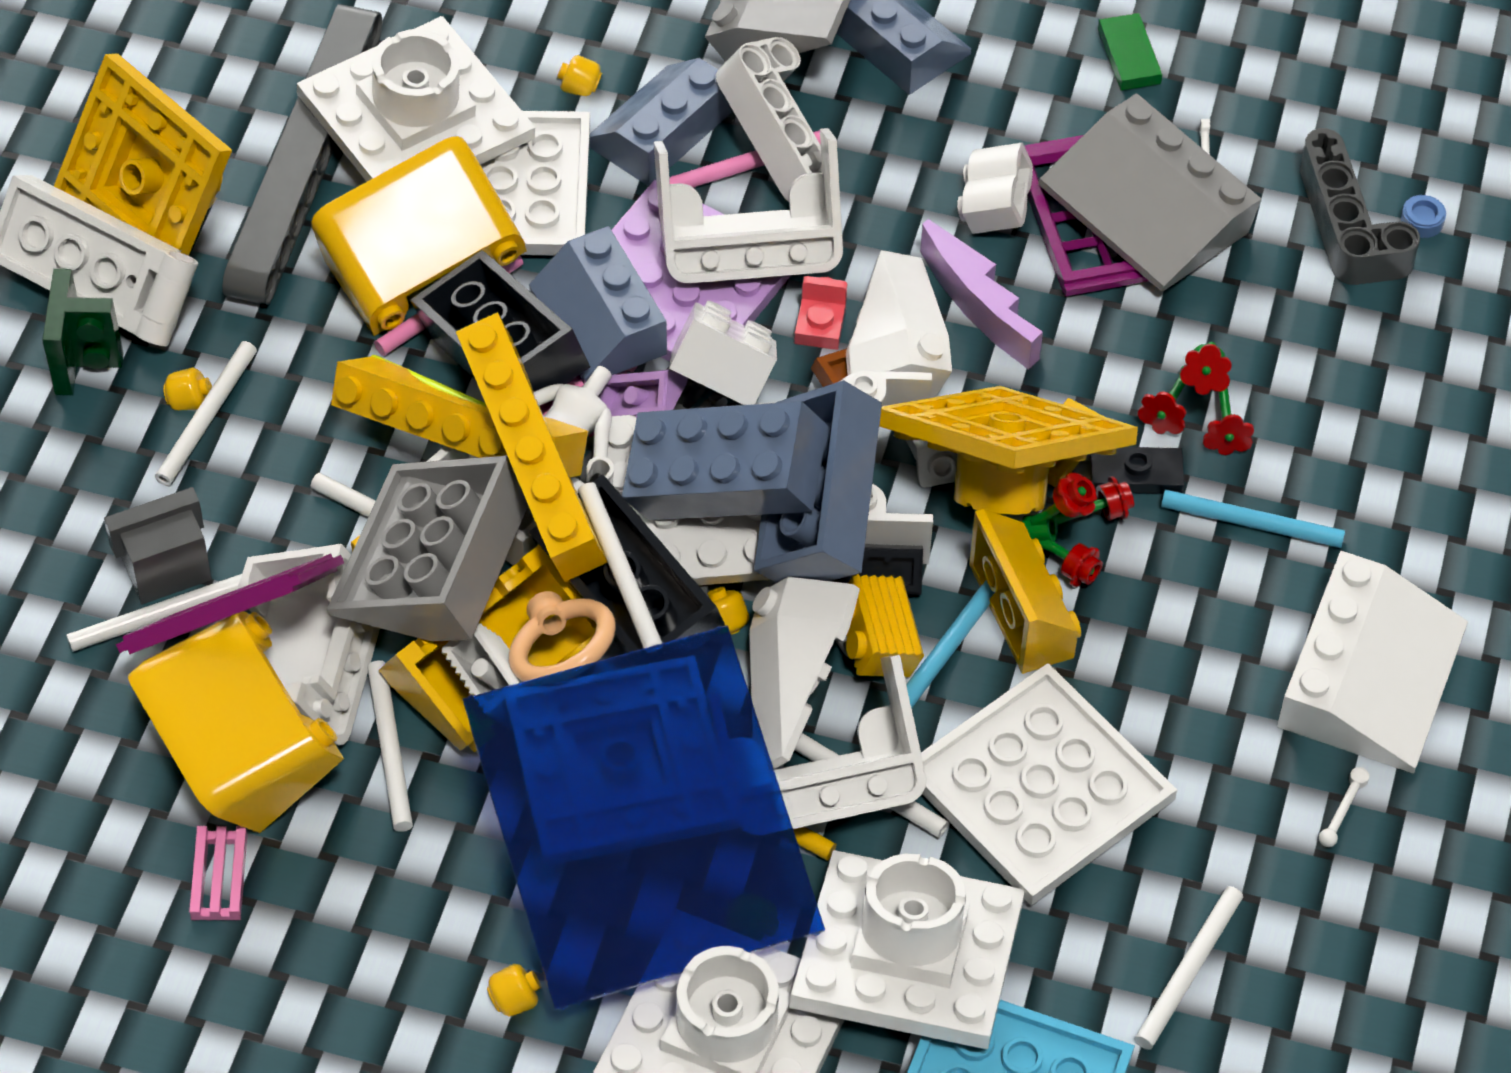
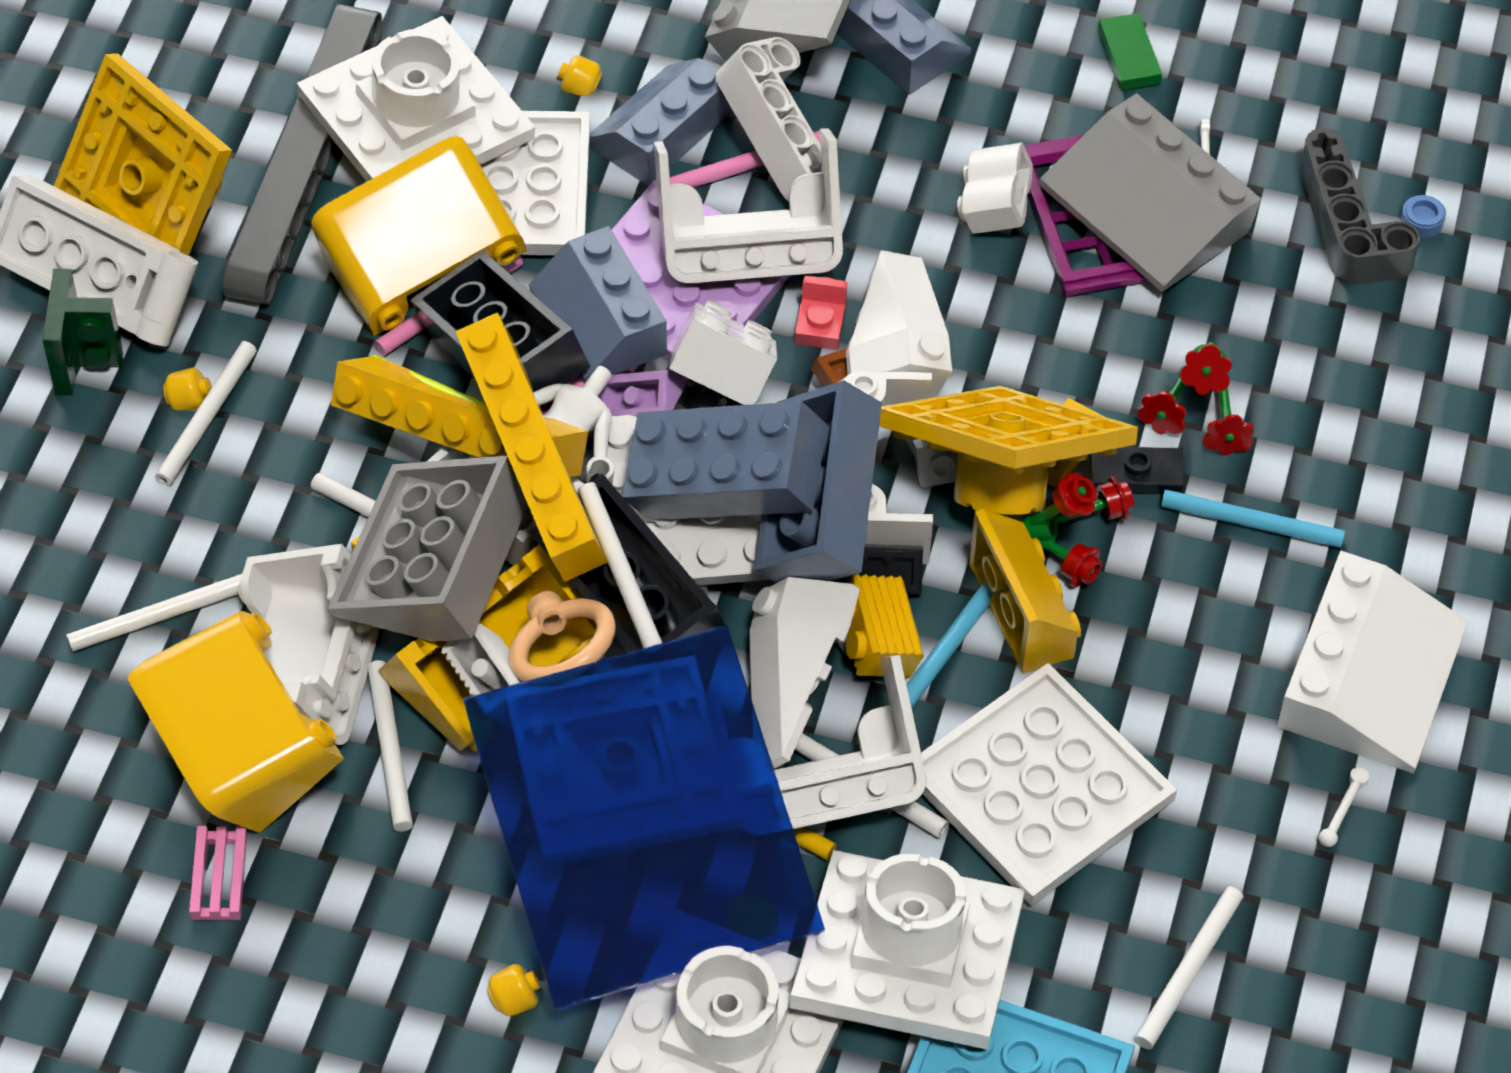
dark grey plate [104,487,212,605] -> none
magenta piece [116,553,344,654] -> none
yellow piece [707,587,749,635] -> none
lavender slope [920,219,1043,370] -> none

